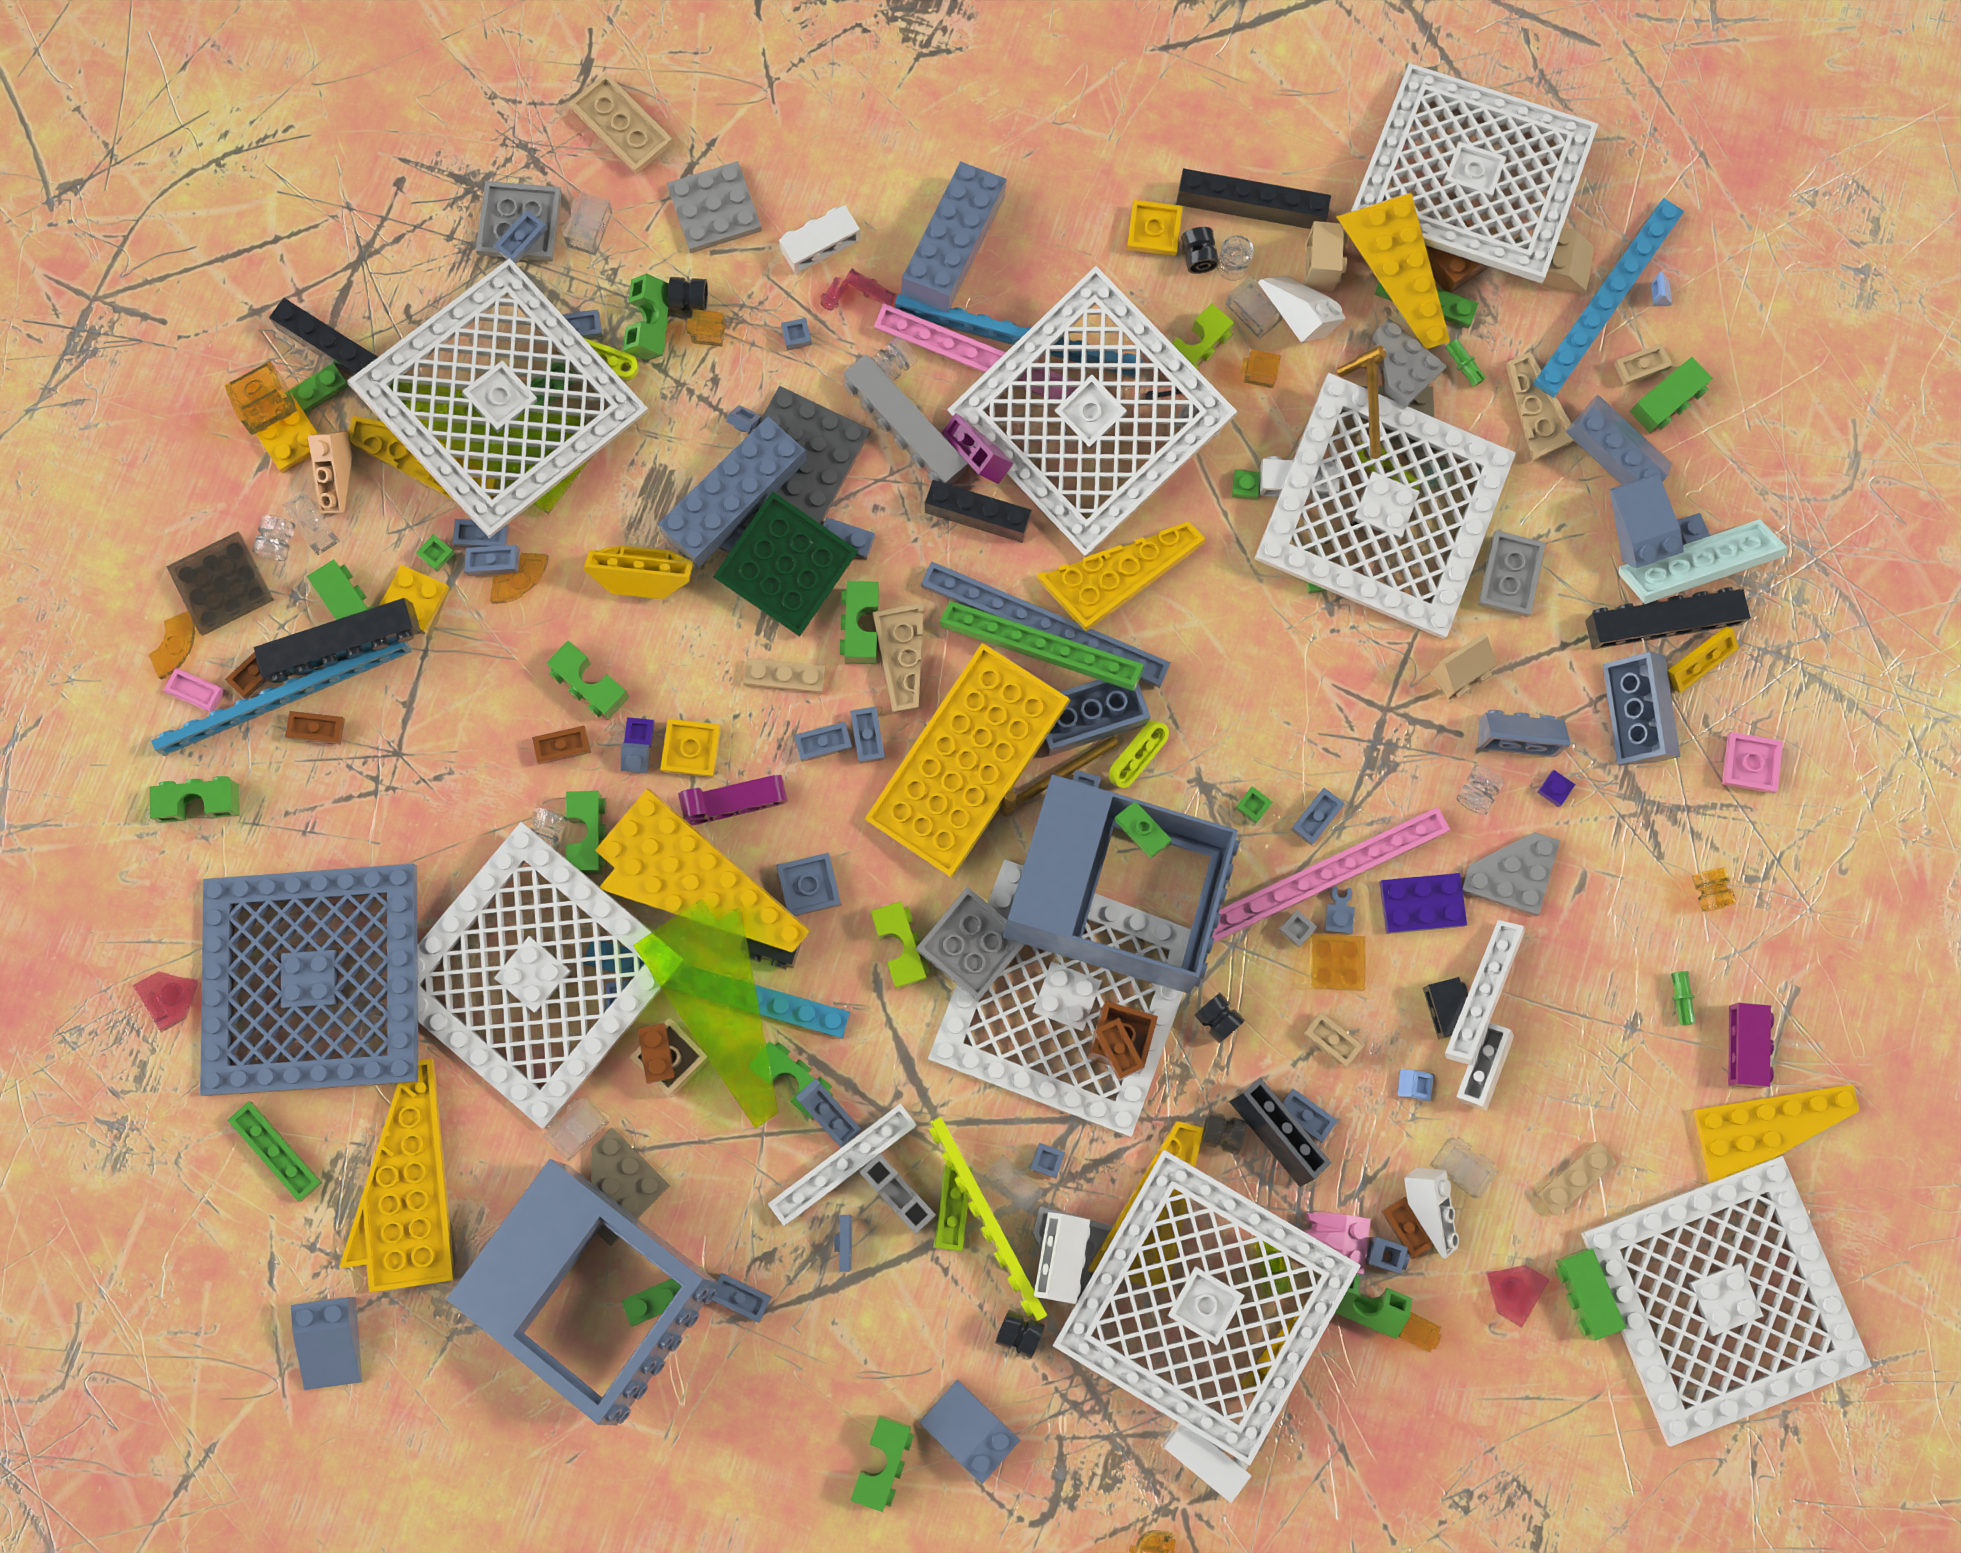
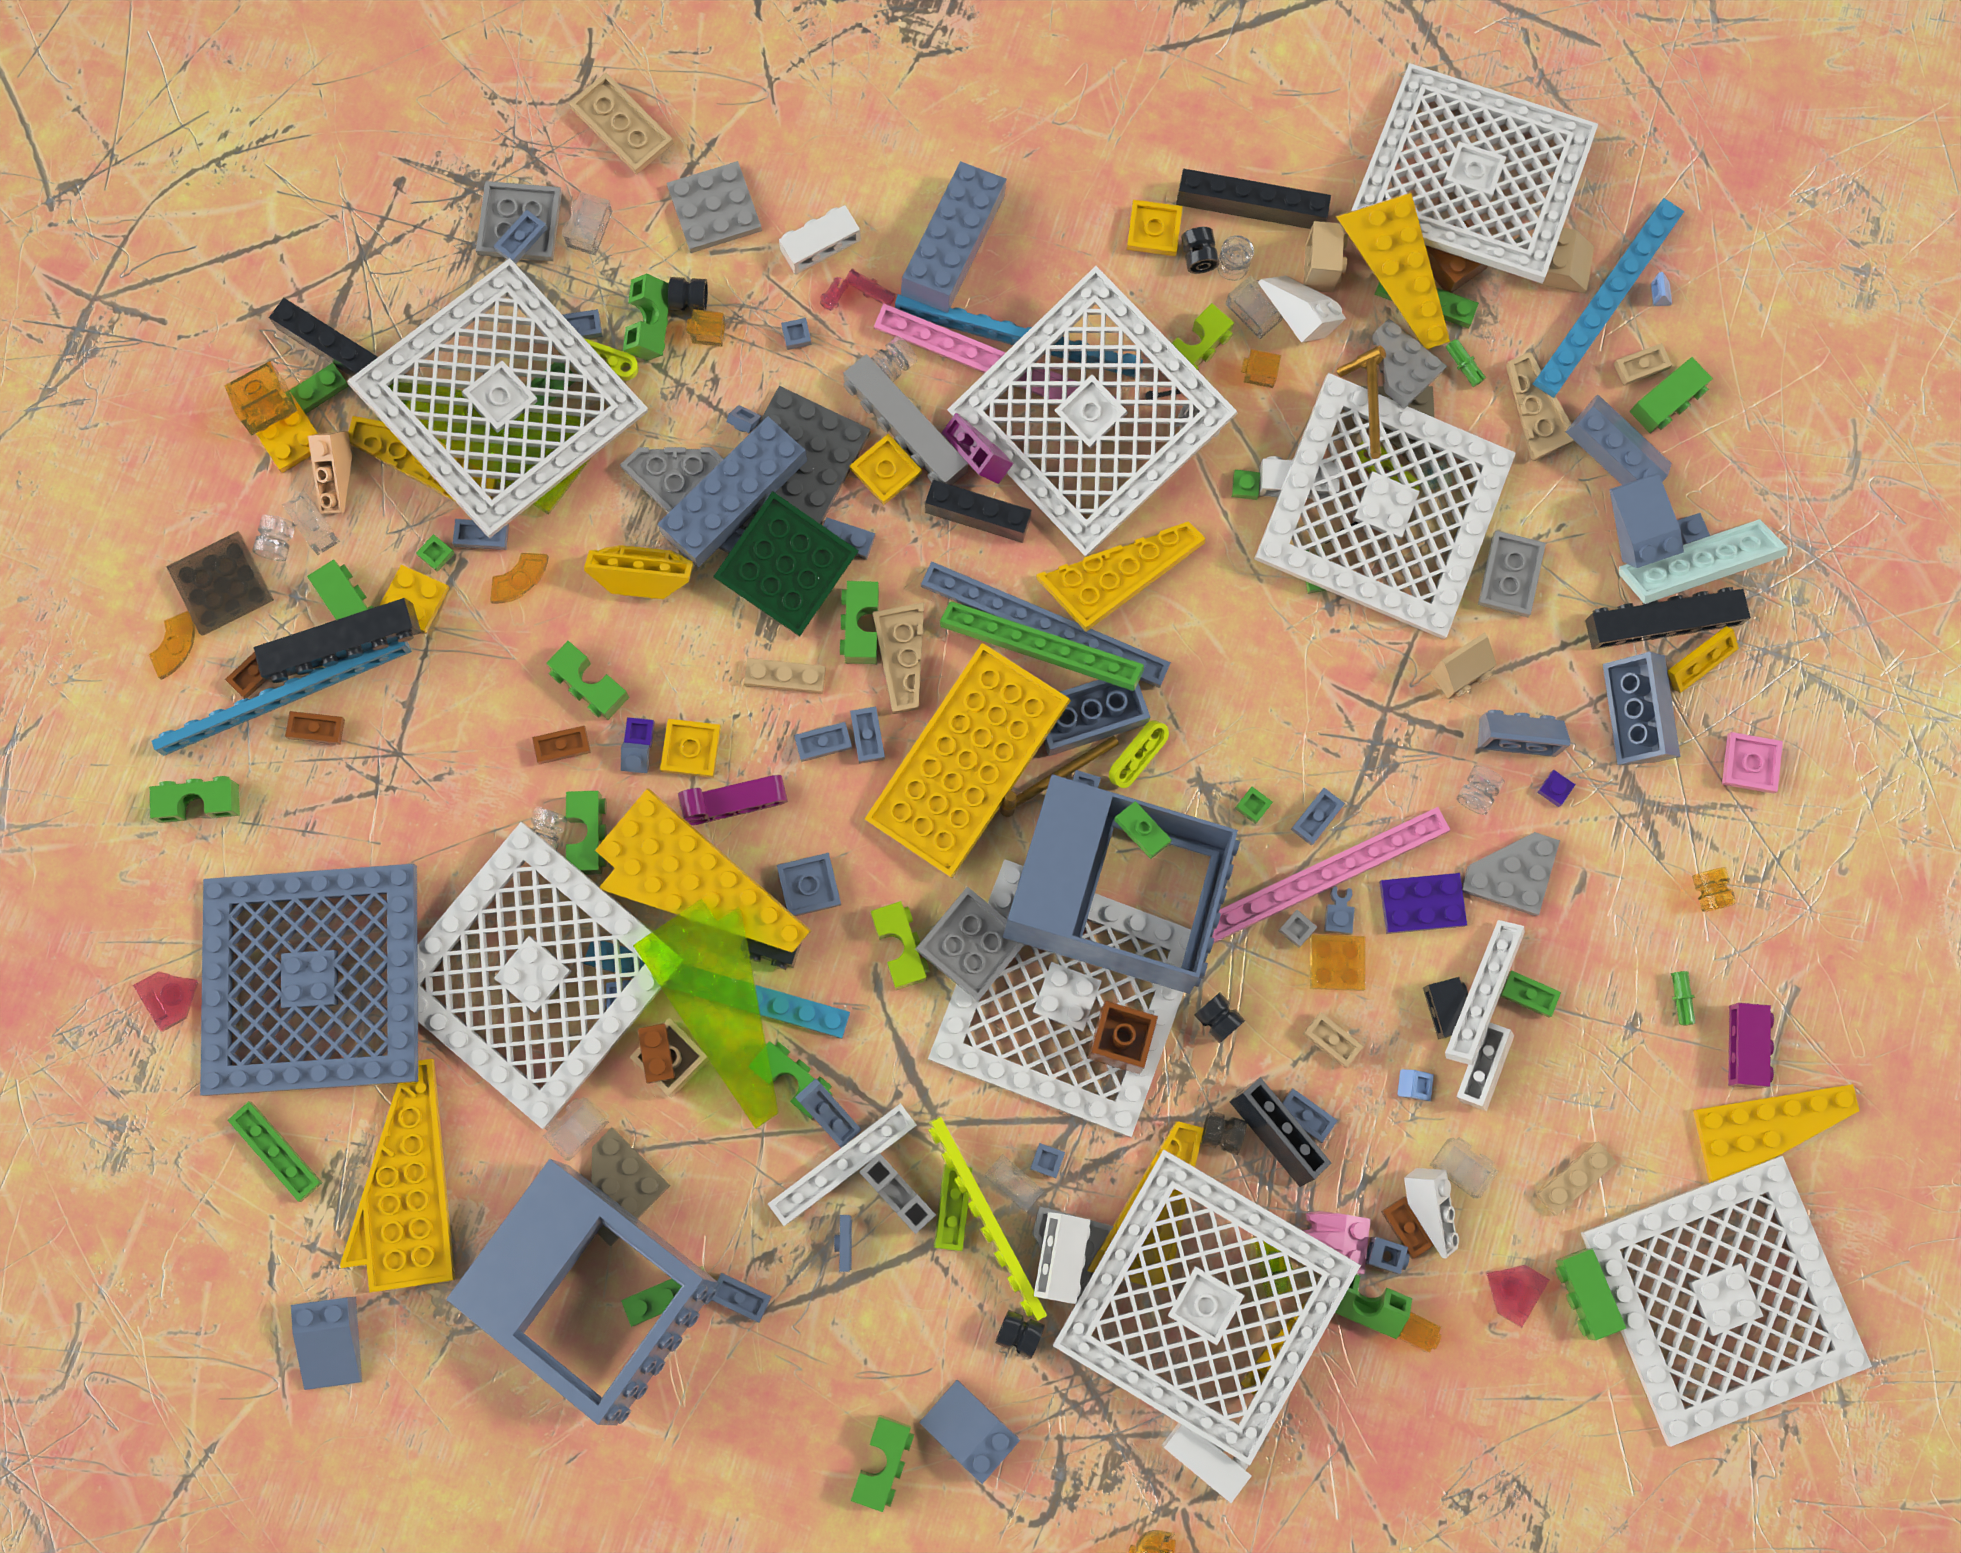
bright pink tile [163,667,225,713] -> none
sand blue plate [464,545,520,576] -> none
dark orange plate [1093,1018,1144,1081] -> none
none -> light grey plate [620,447,723,513]
none -> yellow plate [850,434,922,506]
none -> bright green plate [1500,970,1561,1018]

